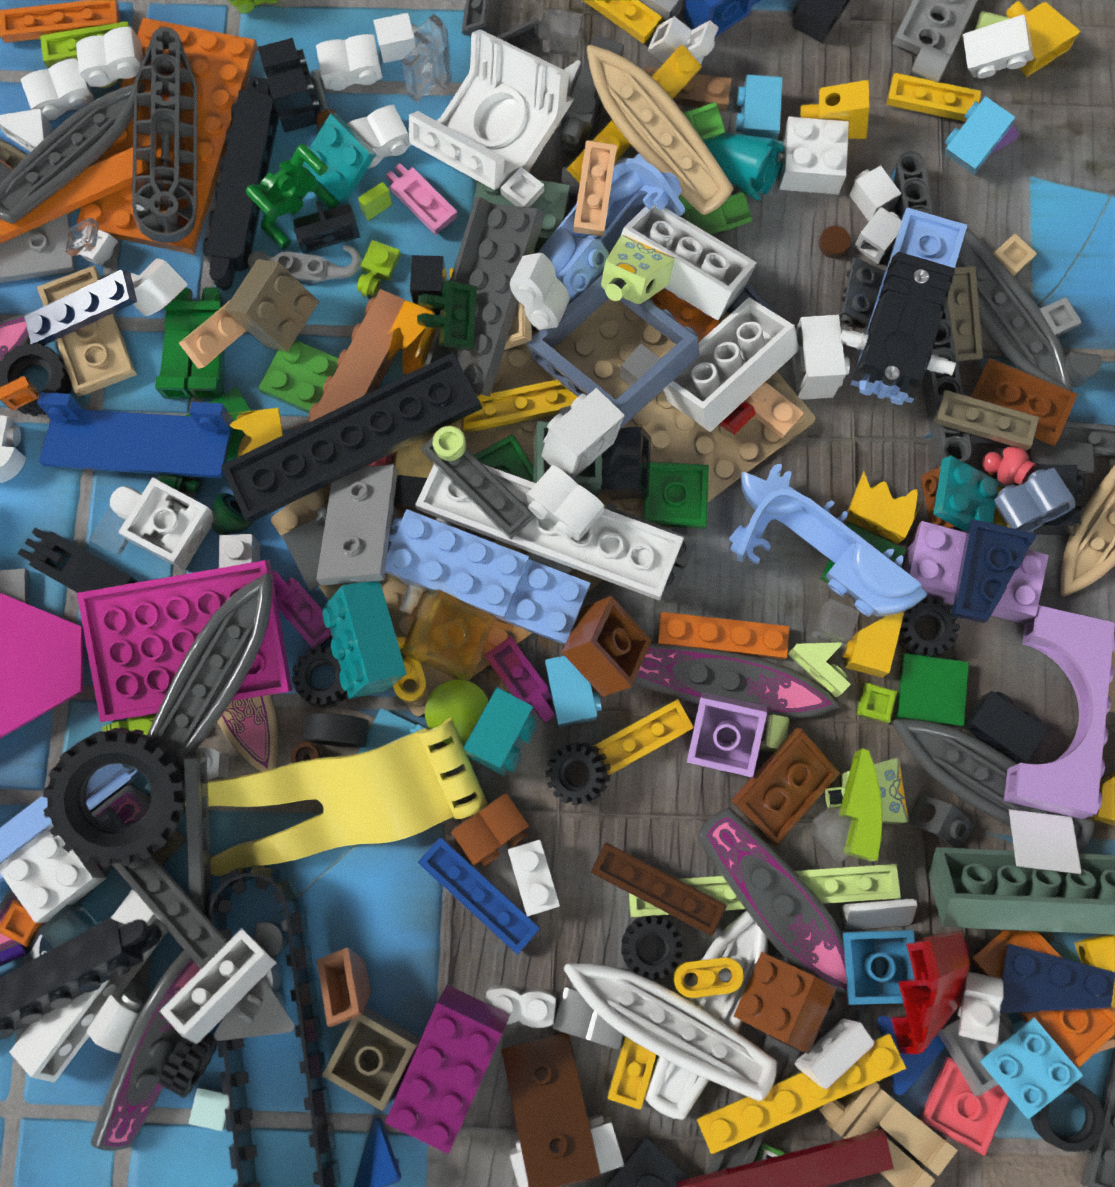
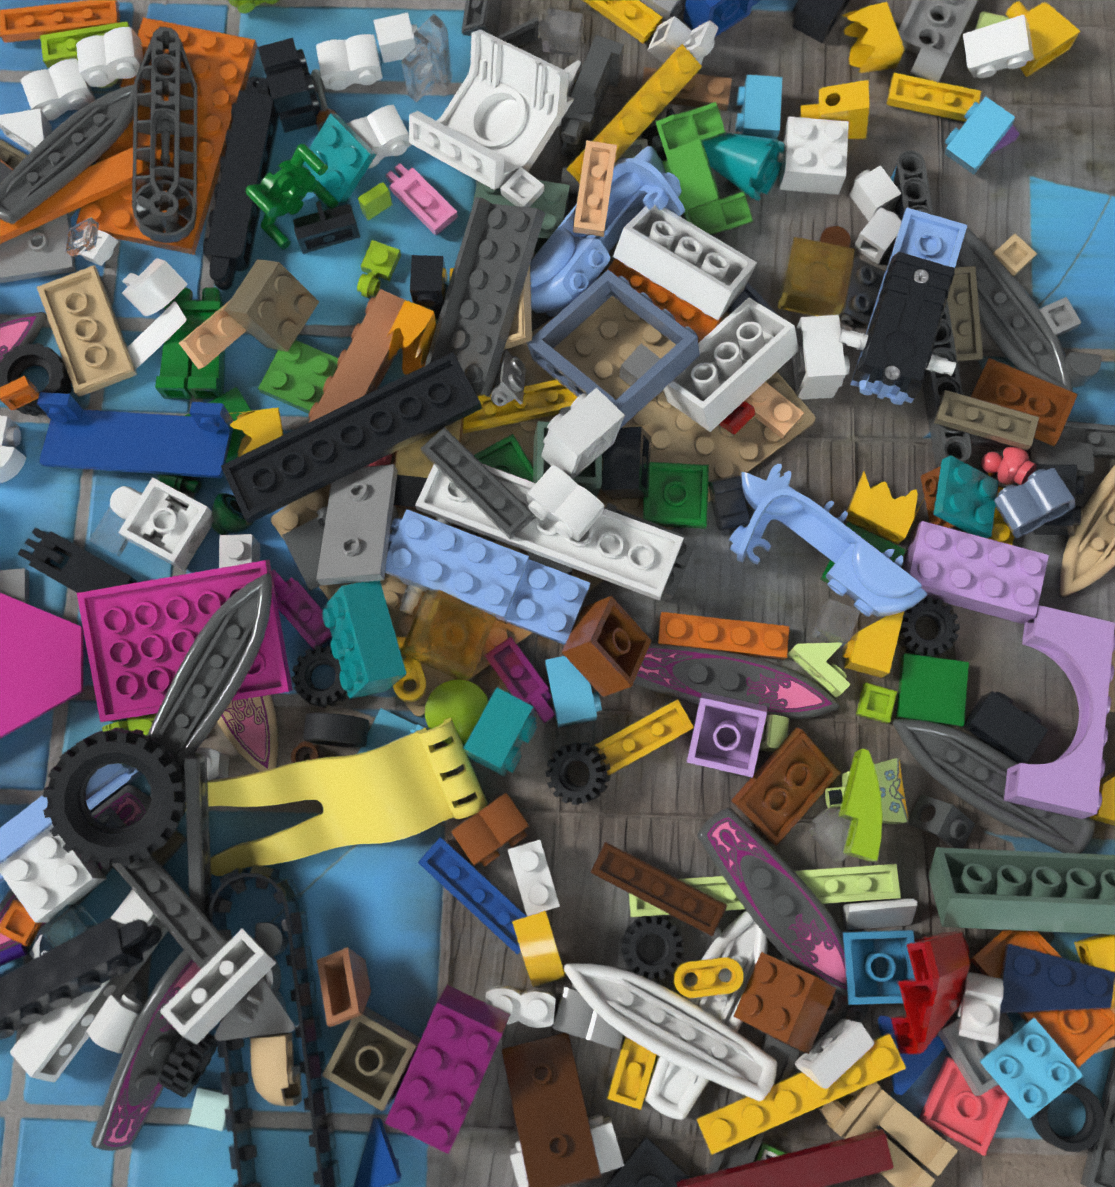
plate [24,269,137,345] -> none
light grey piece [248,245,361,283] -> none
dark green hinge [417,280,477,351] -> none
yellowish green tile [432,426,466,461] -> none
white brick [510,252,570,330] -> none
tan piece [587,45,733,215] -> none
yellowish green torso [601,234,675,304] -> none
dark blue wing [951,519,1038,623] -> none
white sticker [1009,809,1082,874] -> none
none -> white sticker [127,301,186,369]
none -> tan brick [250,1032,302,1107]
none -> light grey hinge [491,350,526,406]
none -> yellow brick [512,911,566,987]
none -> black piece [708,475,750,530]
none -> clear yellow brick [777,237,855,316]
none -> yellow piece [842,2,904,73]

